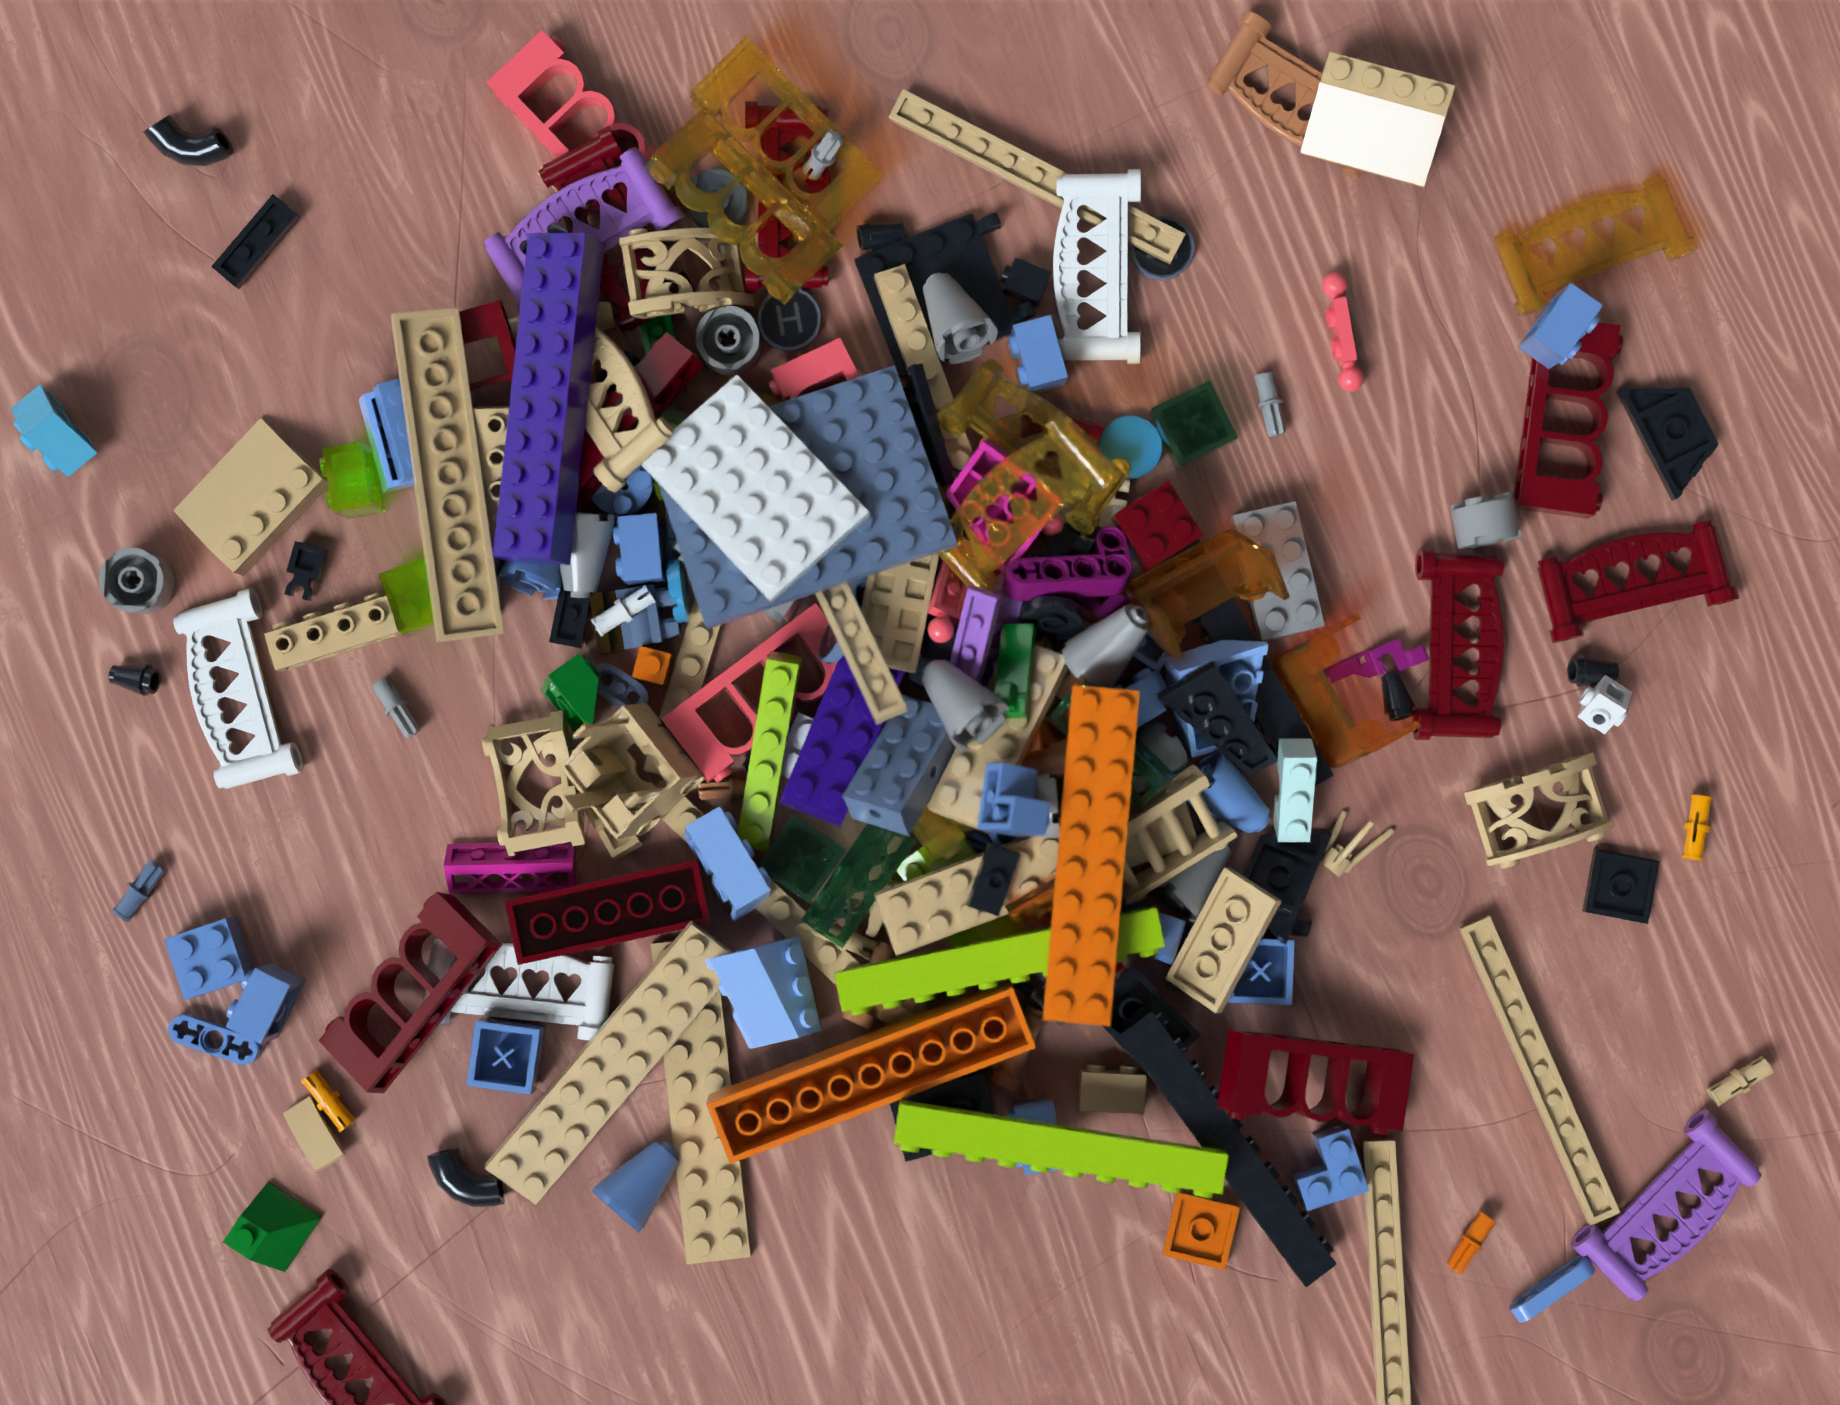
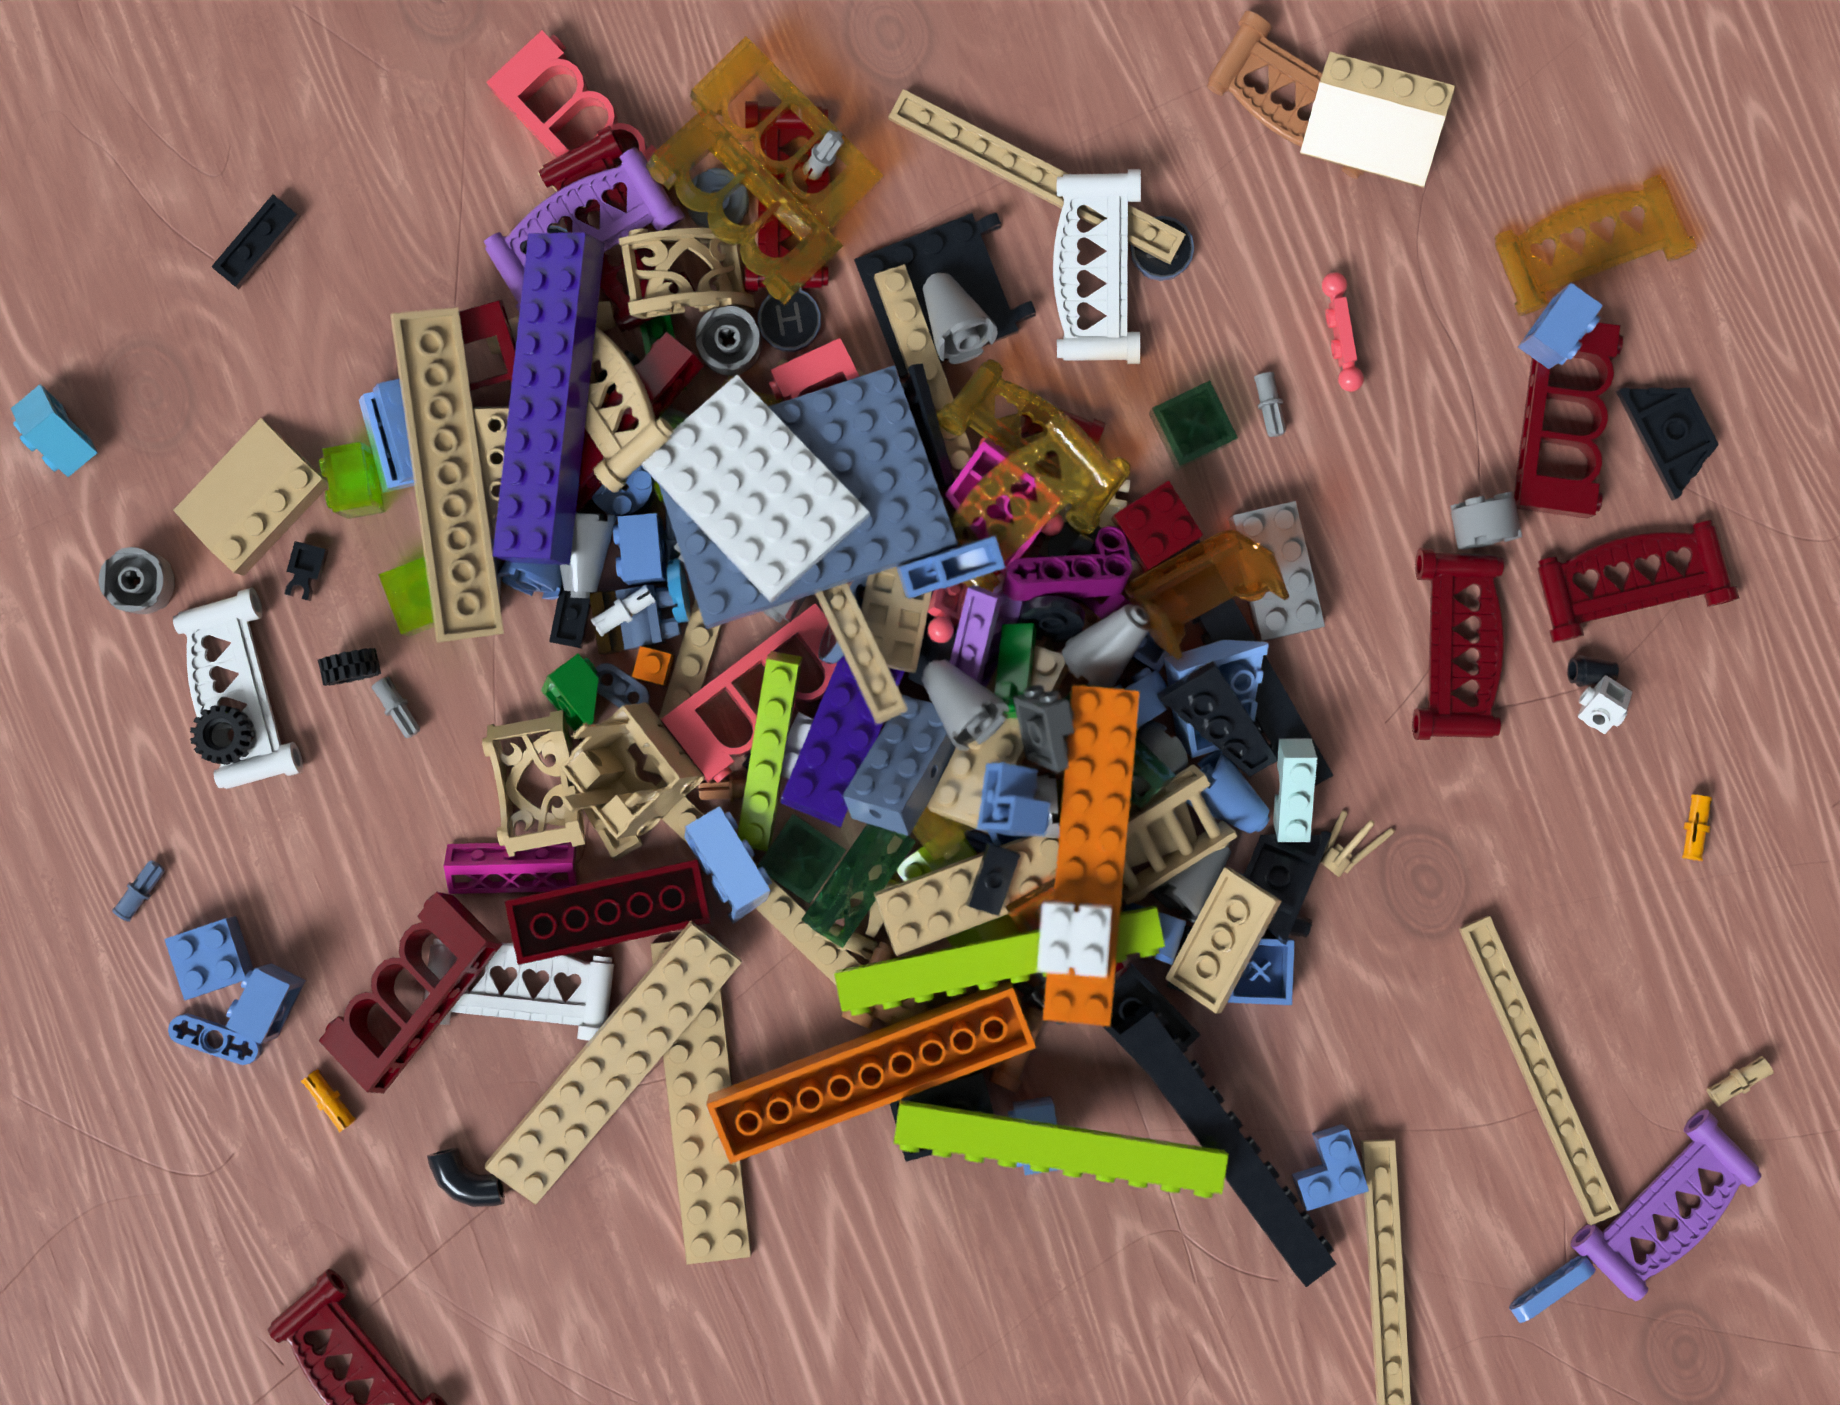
black cone [109,664,161,696] -> none
black cylinder [143,115,233,166] -> none
green slope [223,1182,322,1272] -> none
tan brick [264,592,405,672] -> none
tan slope [283,1096,346,1172] -> none
medium blue brick [466,1017,546,1094] -> none
medium blue cone [591,1141,679,1233] -> none
light blue wedge [705,936,821,1049] -> none
black cone [856,221,905,253] -> none
black brick [1000,258,1051,307] -> none
medium blue brick [1007,315,1068,397] -> none
tan brick [1078,1063,1146,1114] -> none
dark azure tile [1098,416,1162,480] -> none
orange plate [1162,1191,1240,1270] -> none
dark red fence [1217,1029,1414,1135] -> none
clear orange windscreen [1272,613,1421,768] -> none
magenta piece [1289,638,1429,700] -> none
black cone [1381,672,1416,722] -> none
orange axle [1447,1211,1497,1274] -> none
tan fence [1464,752,1615,869] -> none
black tile [1582,849,1659,924] -> none
none -> black tyre [190,705,255,765]
none -> black tyre [318,648,381,686]
none -> medium blue slope [896,536,1005,599]
none -> dark grey plate [1013,685,1074,772]
none -> white piece [1038,900,1111,977]

